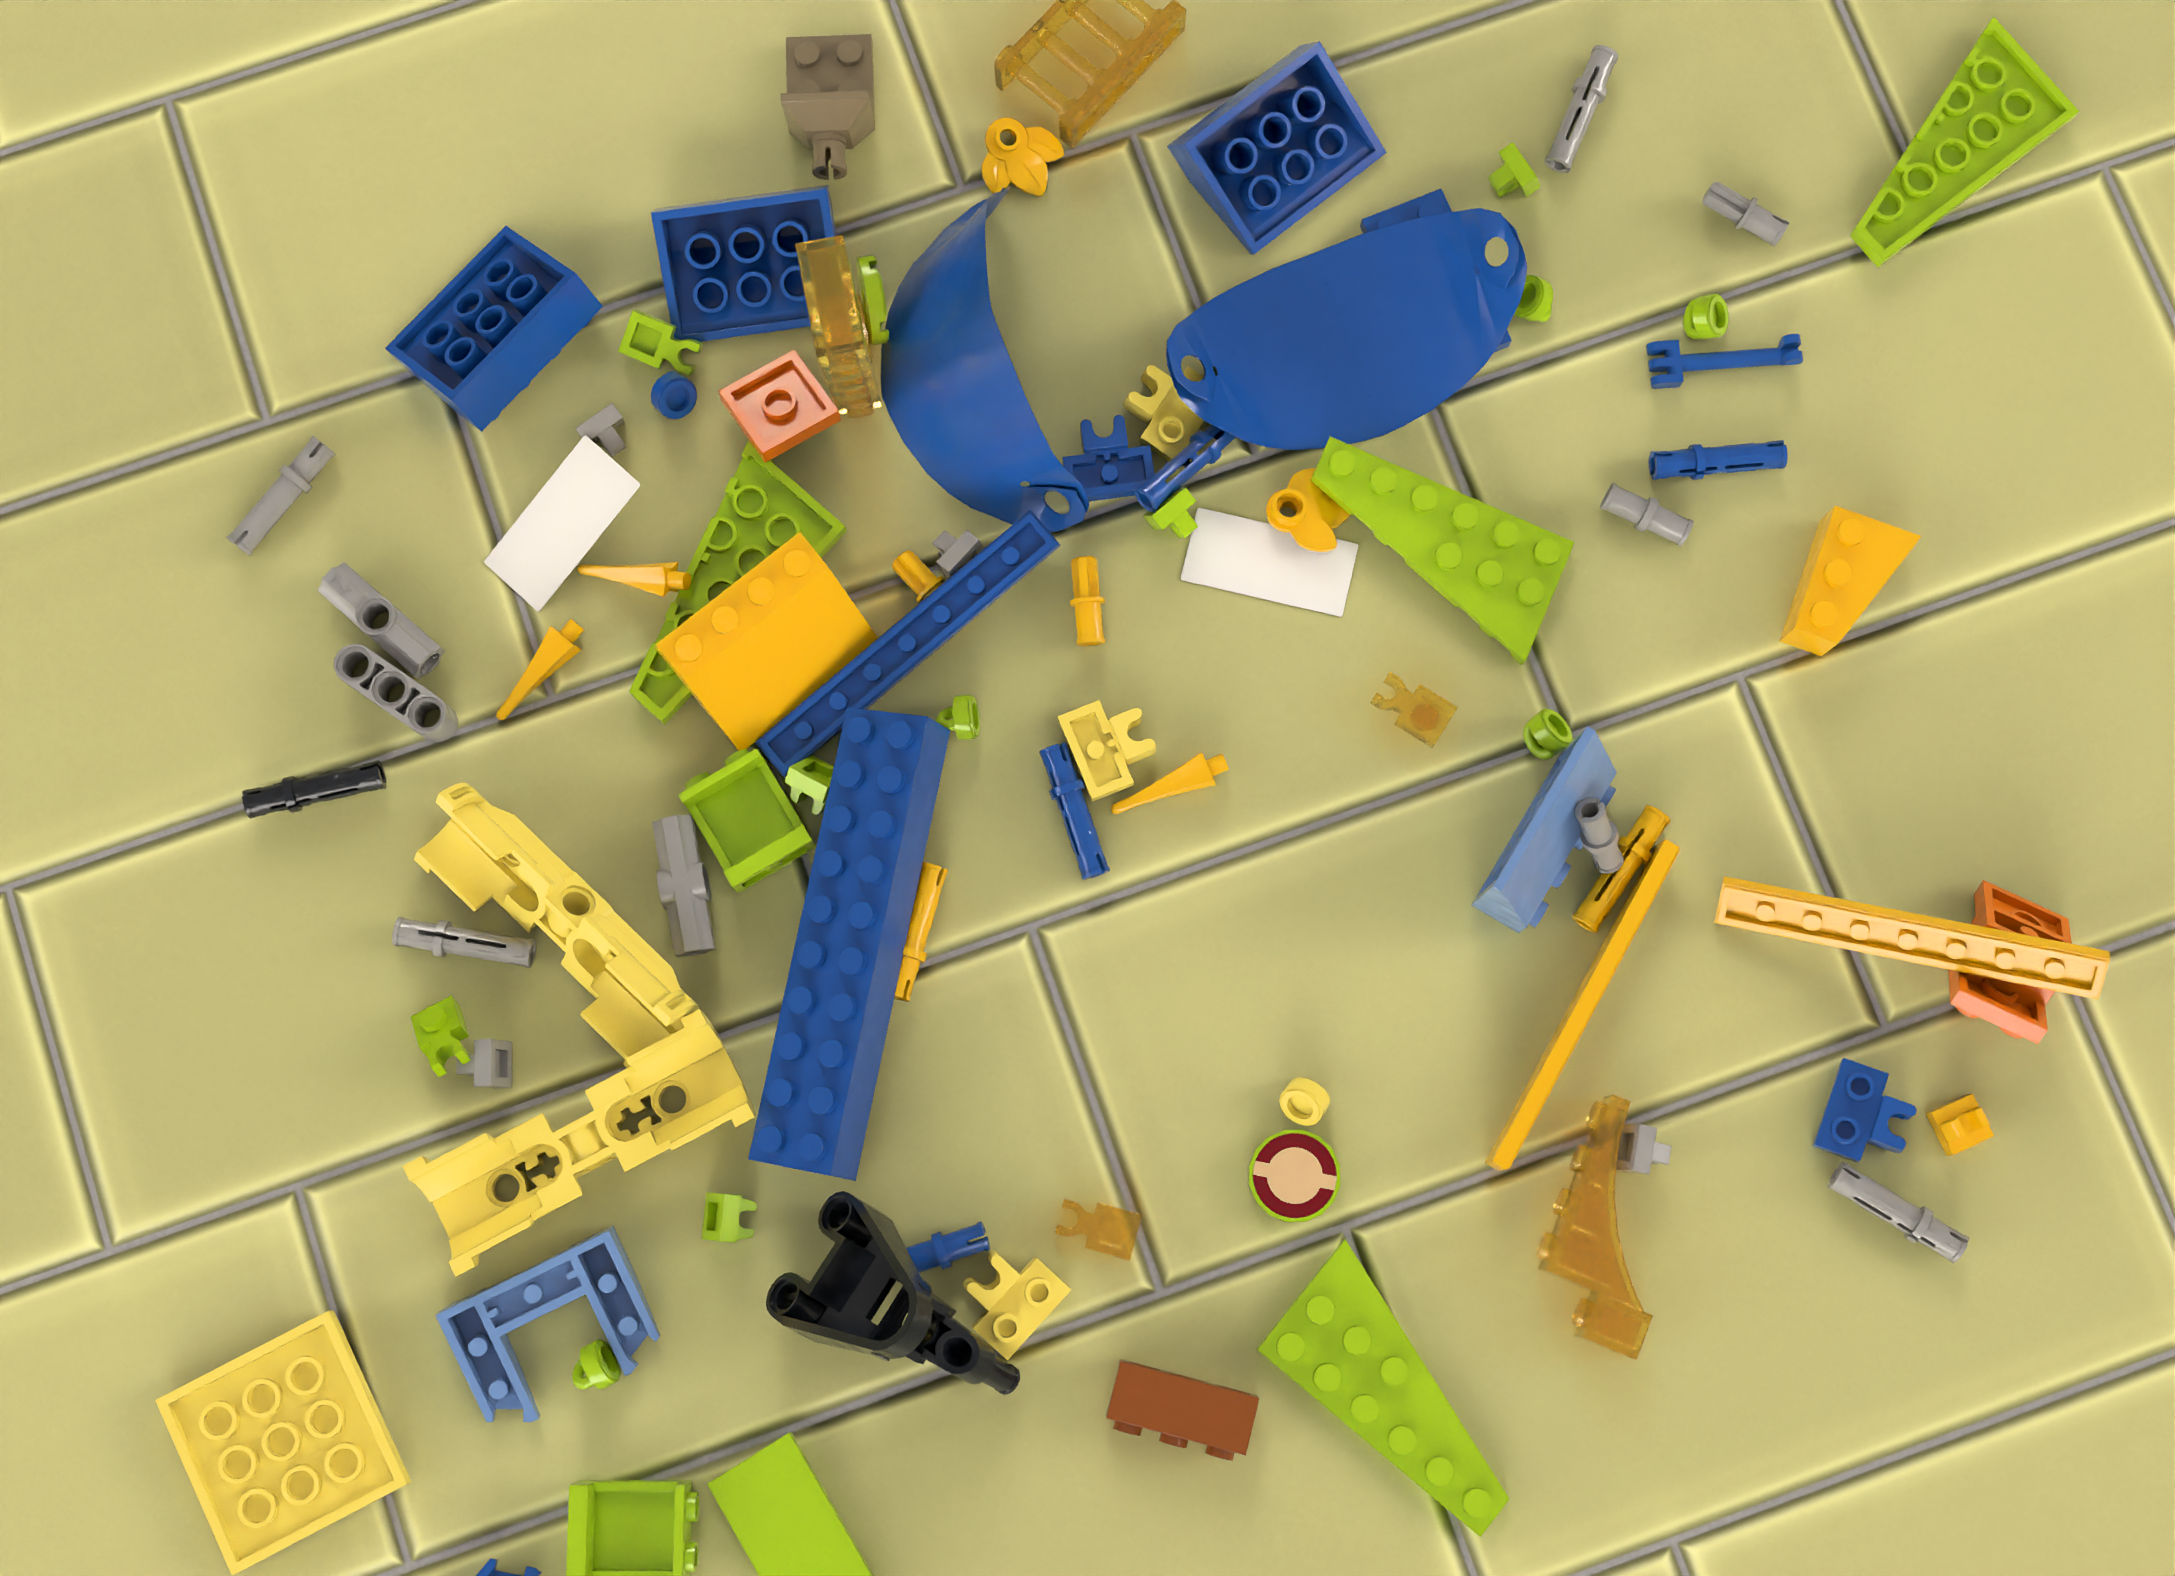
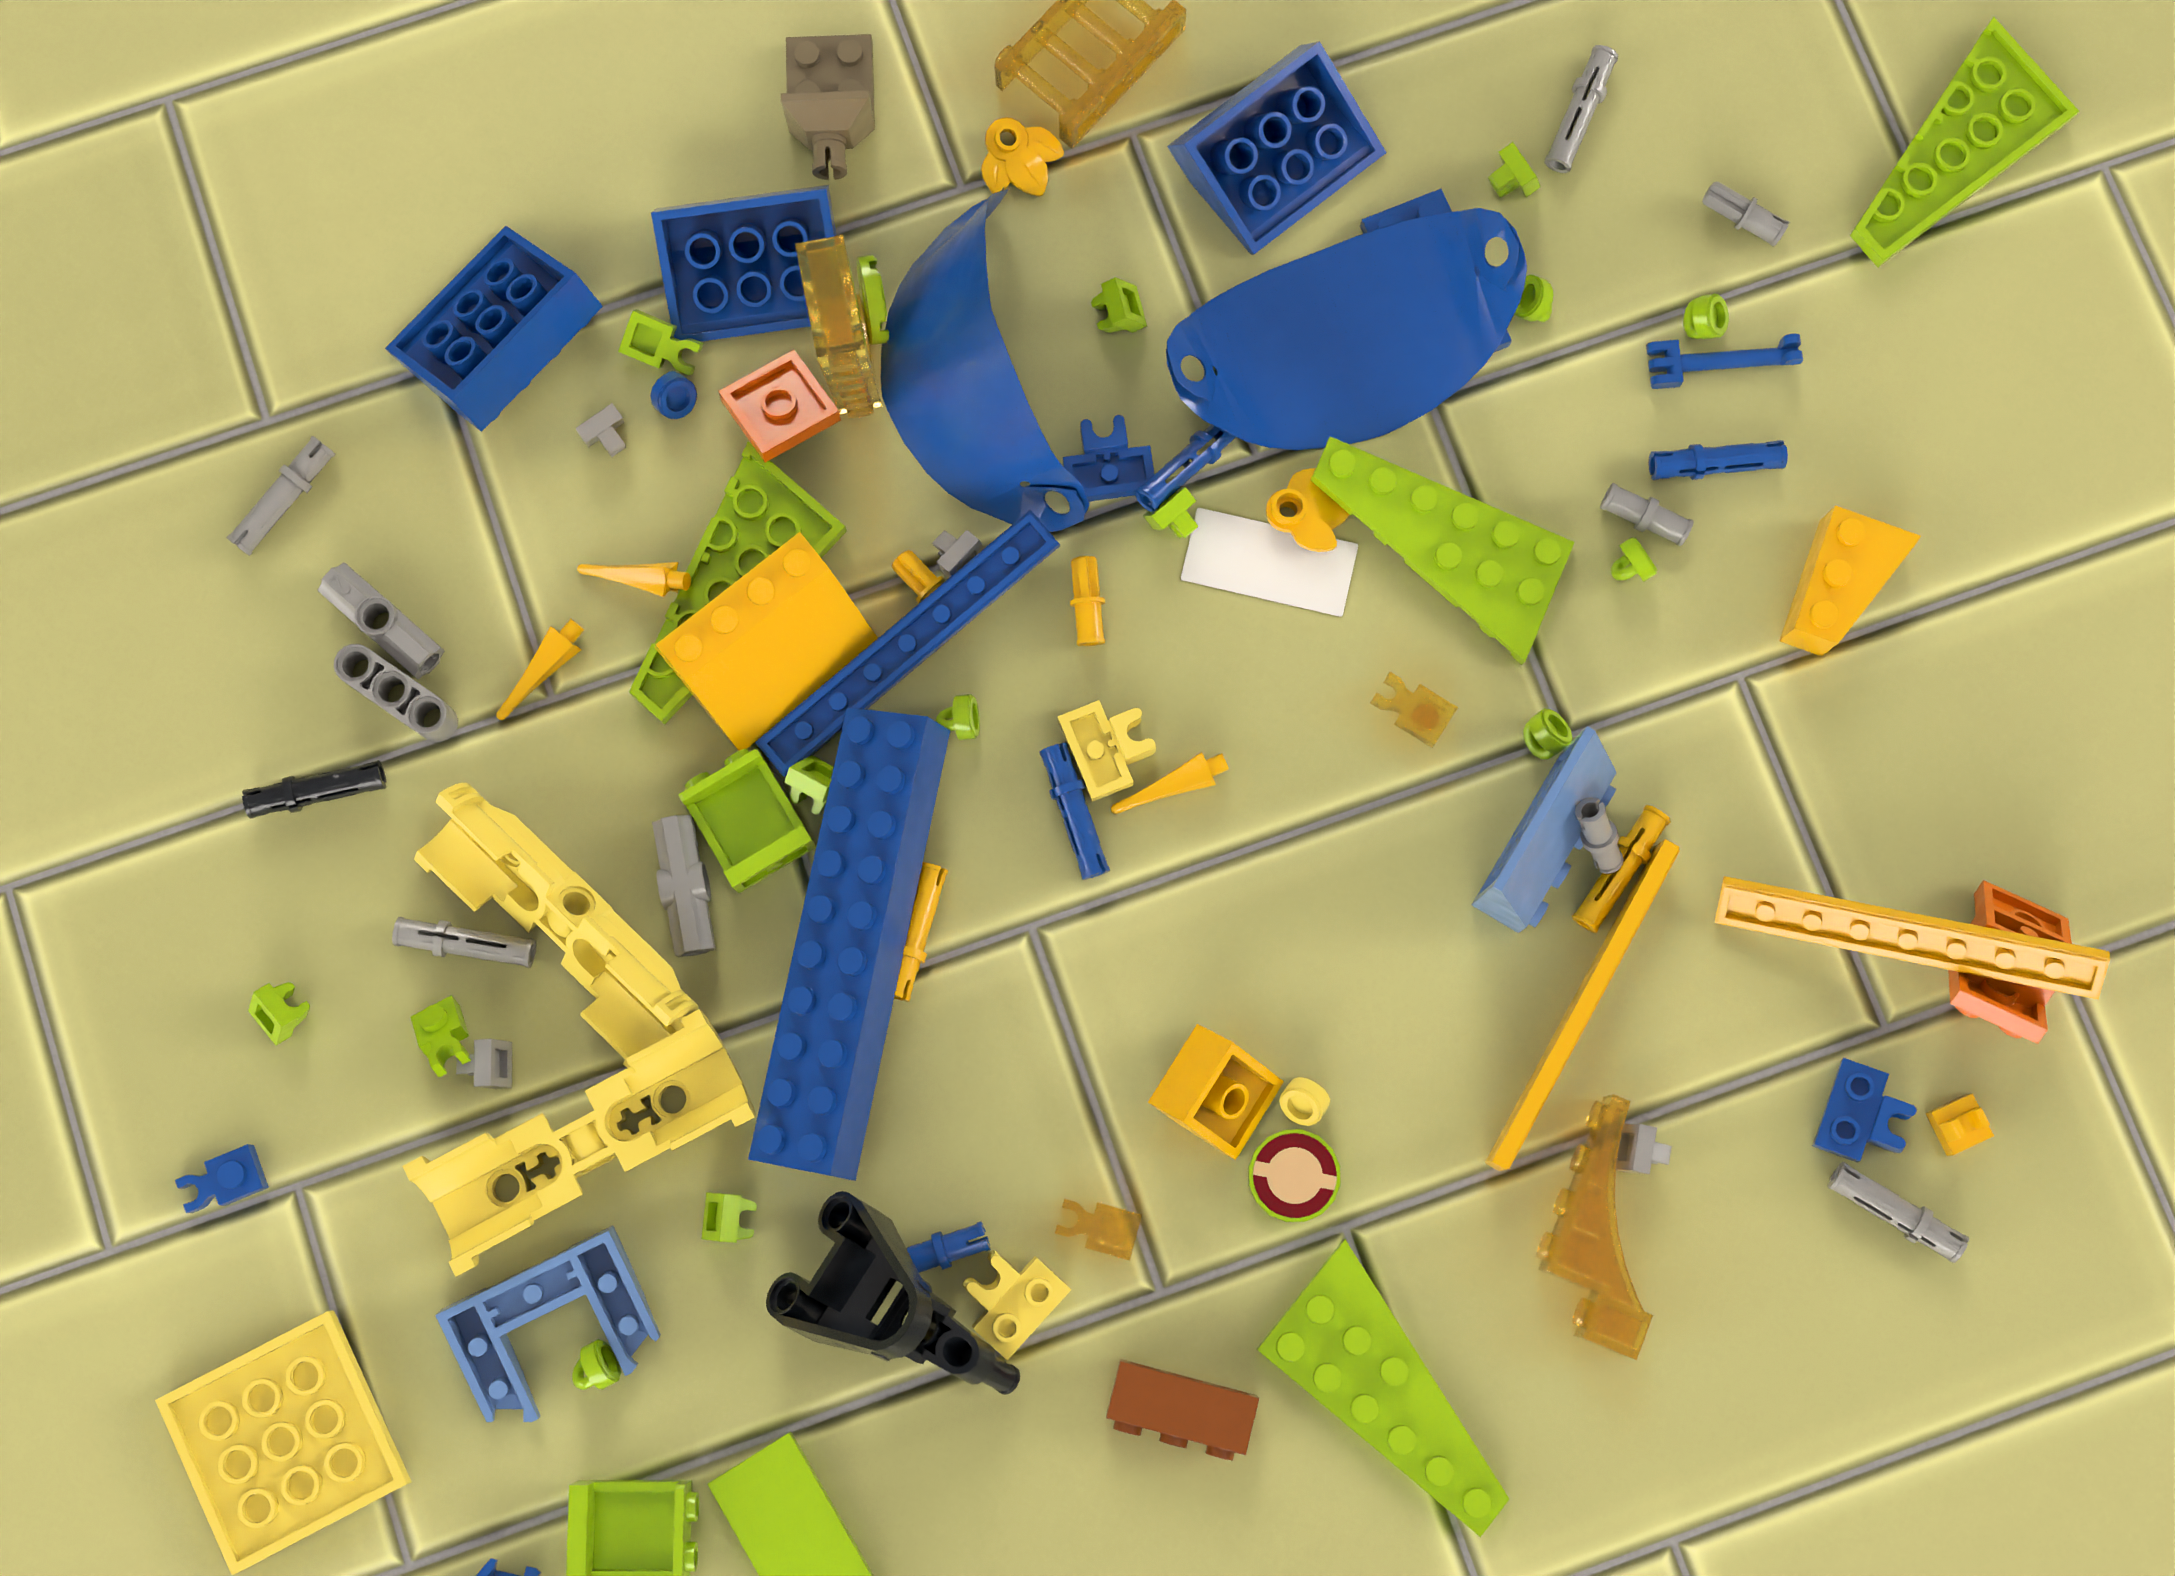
white sticker [484,435,640,612] -> none
light yellow plate [1123,365,1204,462] -> none
none -> blue plate [175,1144,269,1213]
none -> lime tile [248,982,310,1046]
none -> lime tile [1091,277,1147,333]
none -> yellow slope [1148,1024,1284,1160]
none -> lime tile [1611,537,1658,582]

